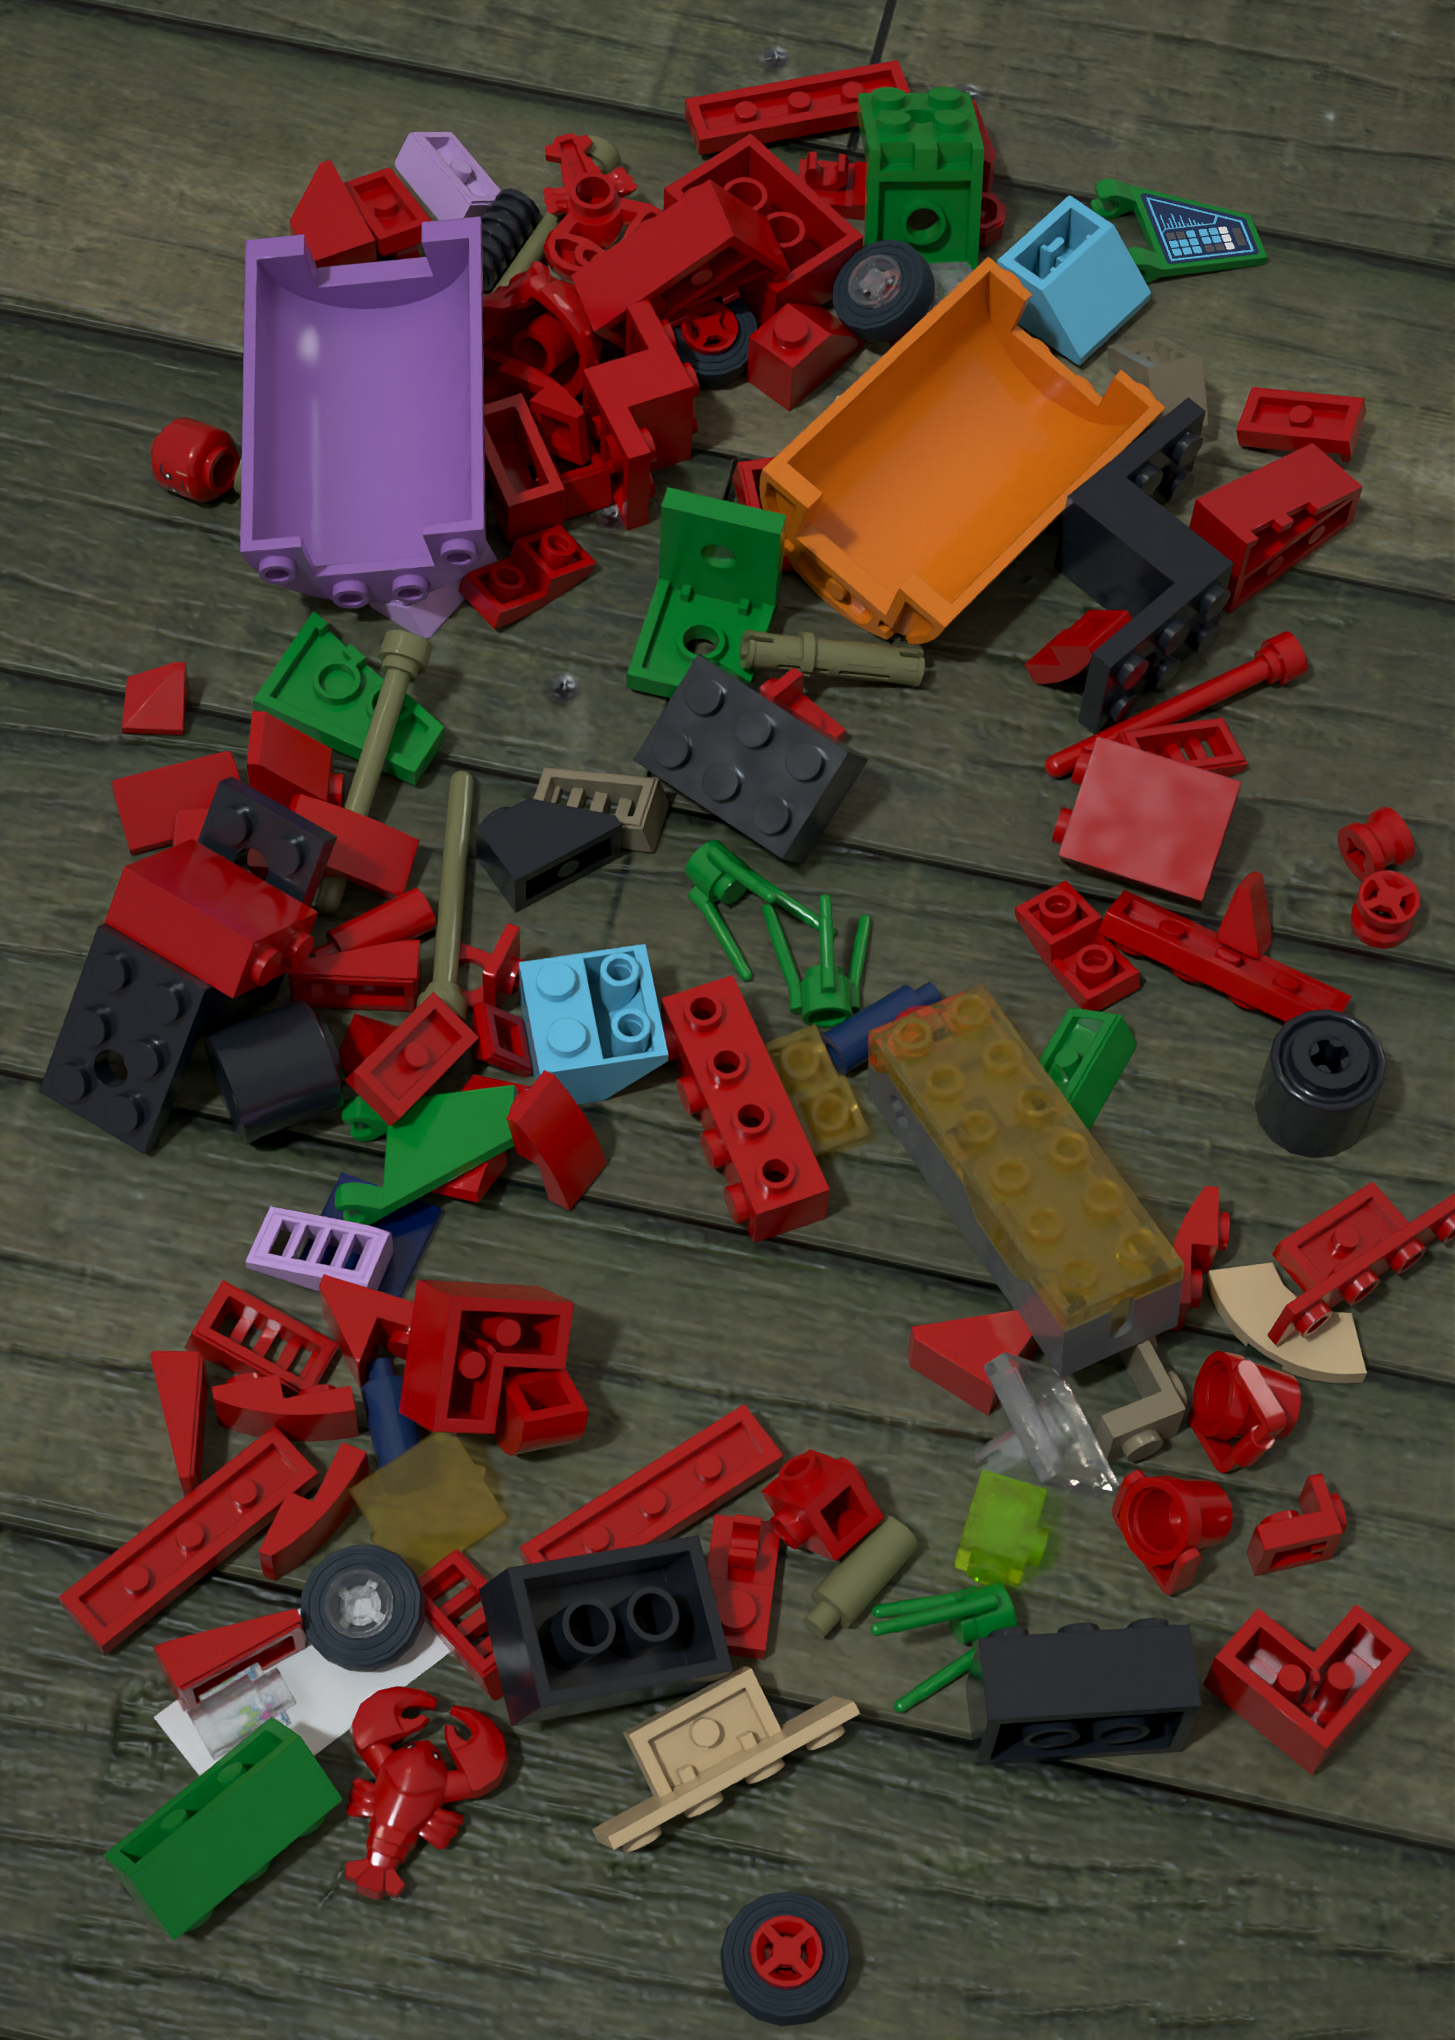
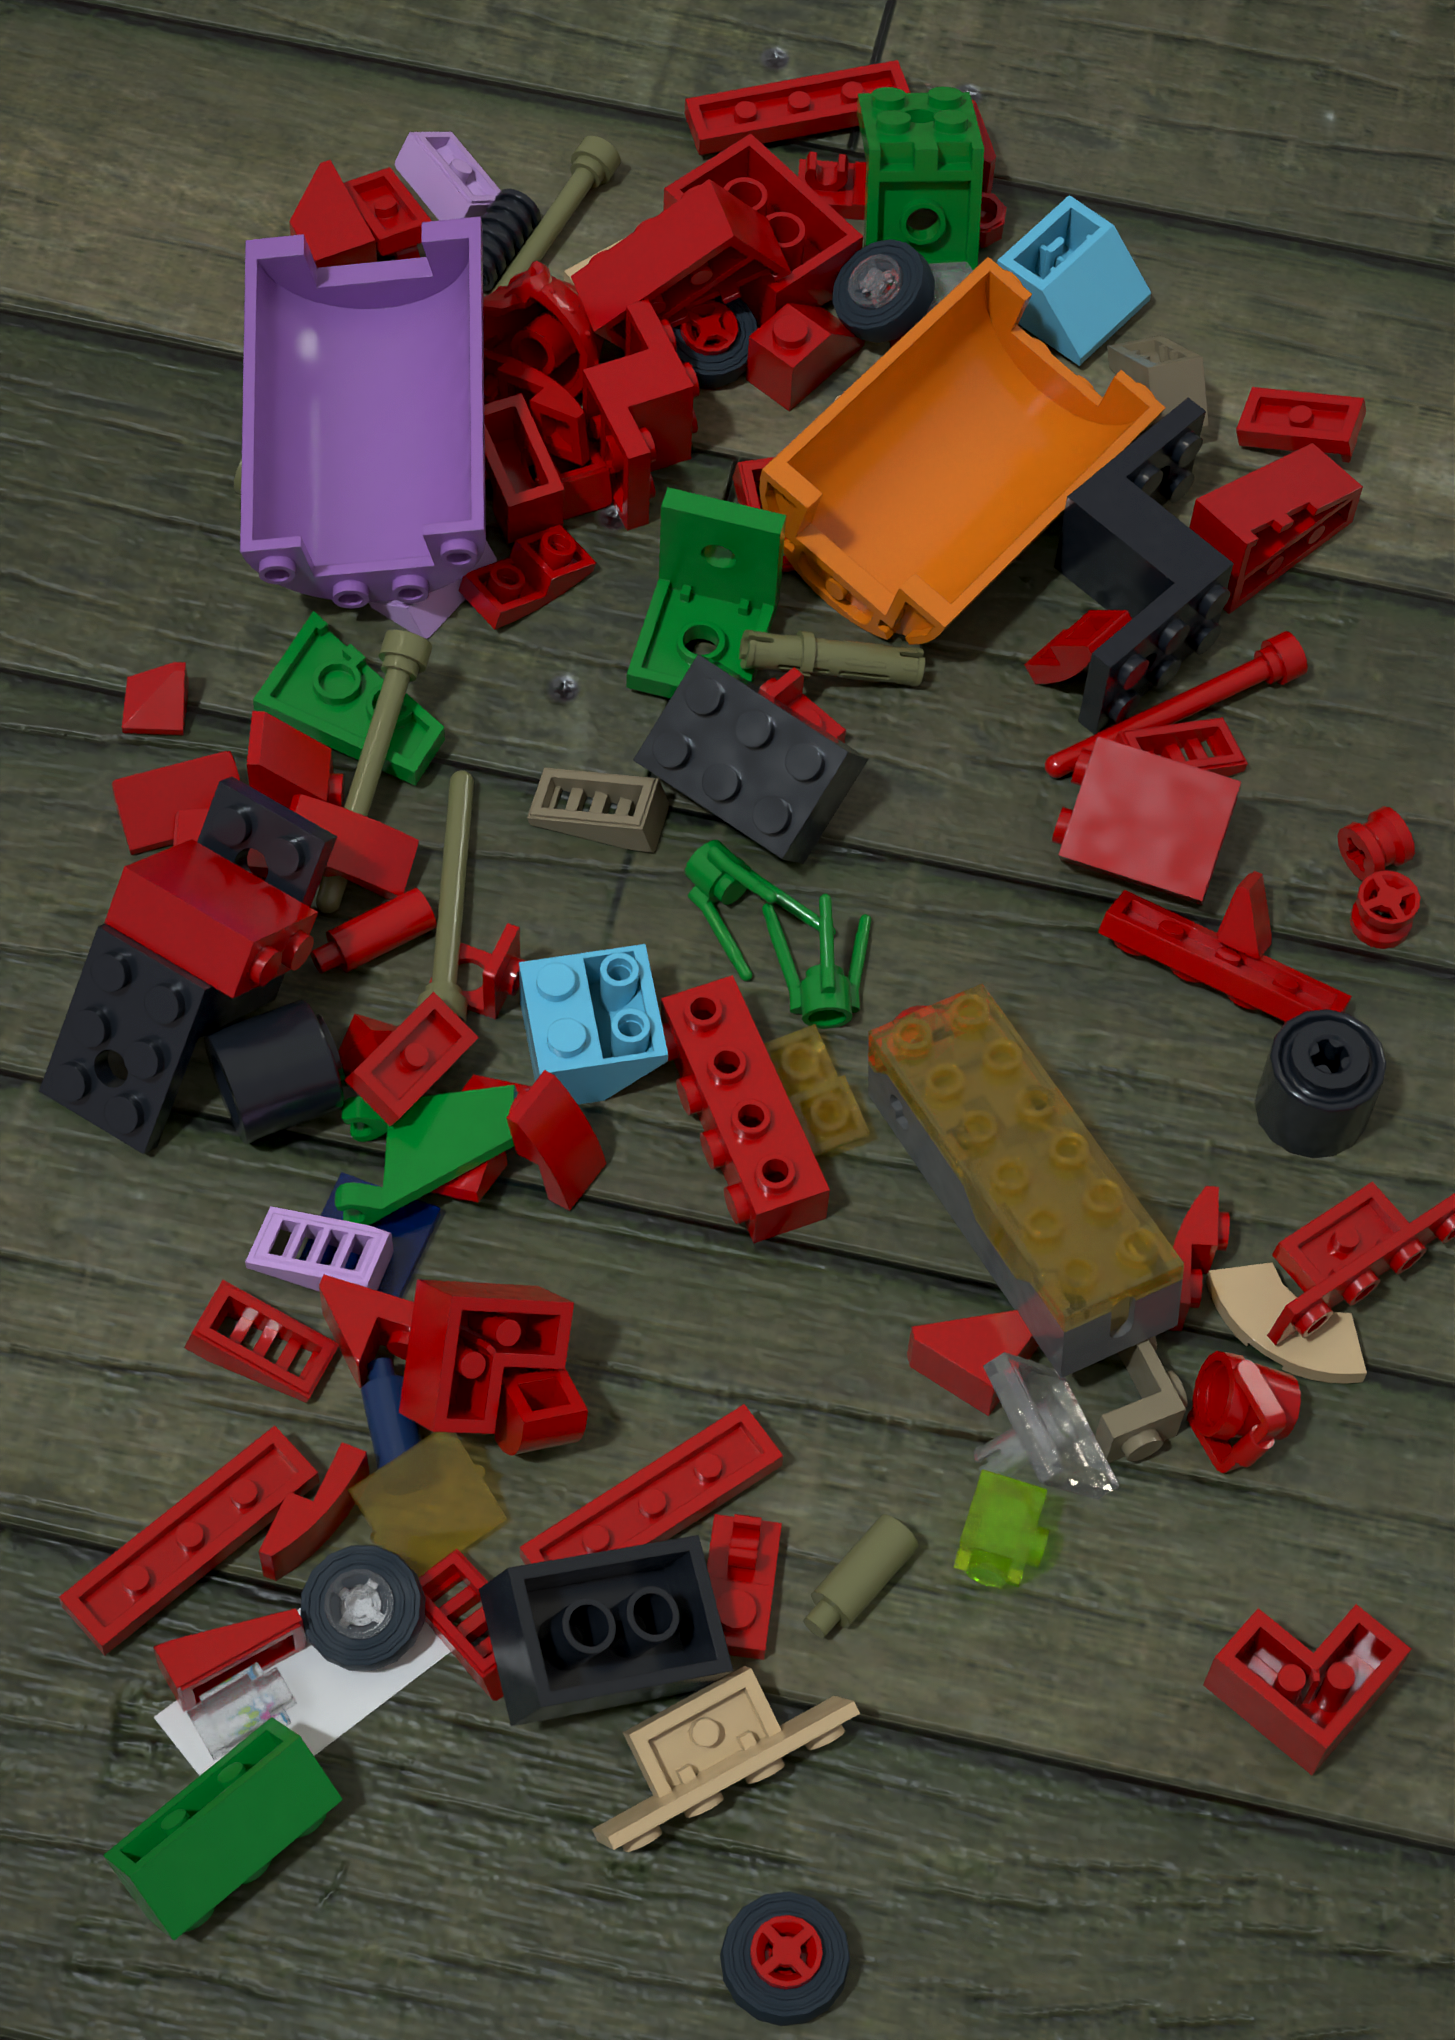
red slope [150,1351,209,1497] -> none
red head [151,417,240,503] -> none
red slope [211,1373,359,1442] -> none
red slope [288,940,421,1012] -> none
red animal [345,1686,509,1901] -> none
red slope [471,1001,532,1078] -> none
black slope [475,798,622,913] -> none
red animal [543,133,663,282] -> none
red brick [761,1449,884,1561] -> none
dark blue cylinder [820,982,942,1075] -> none
green plant [870,1582,1017,1713] -> none
black brick [966,1618,1201,1766] -> none
red slope [1015,880,1140,1011] -> none
green slope [1033,1007,1137,1139] -> none
flag [1090,179,1268,284] -> none
red piece [1112,1469,1233,1596] -> none
red bracket [1246,1473,1347,1577] -> none

